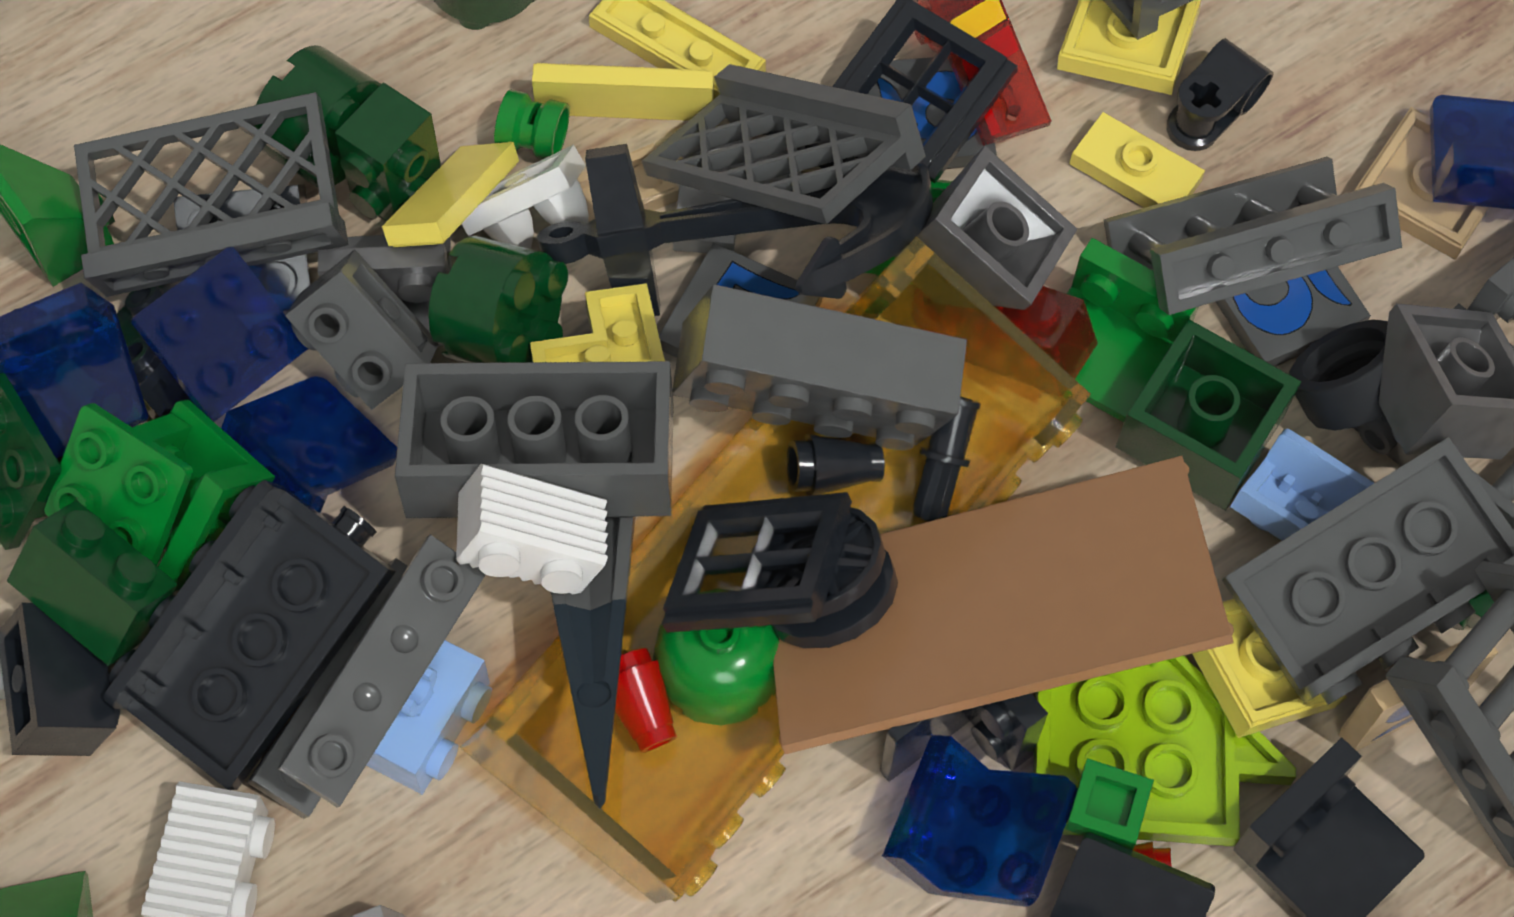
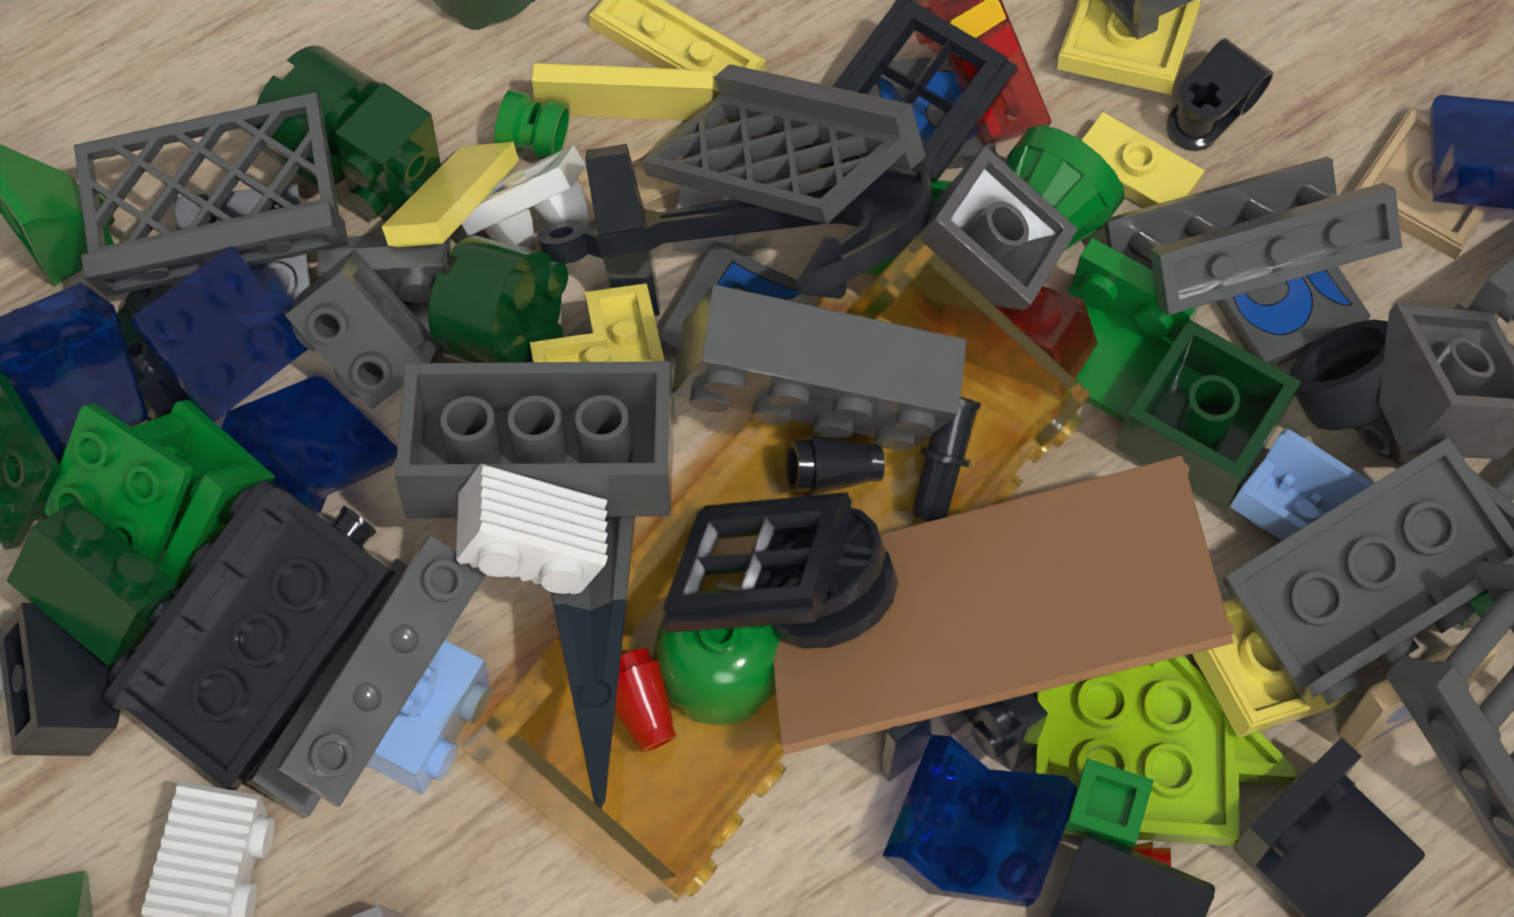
none -> green piece [1005,125,1124,250]

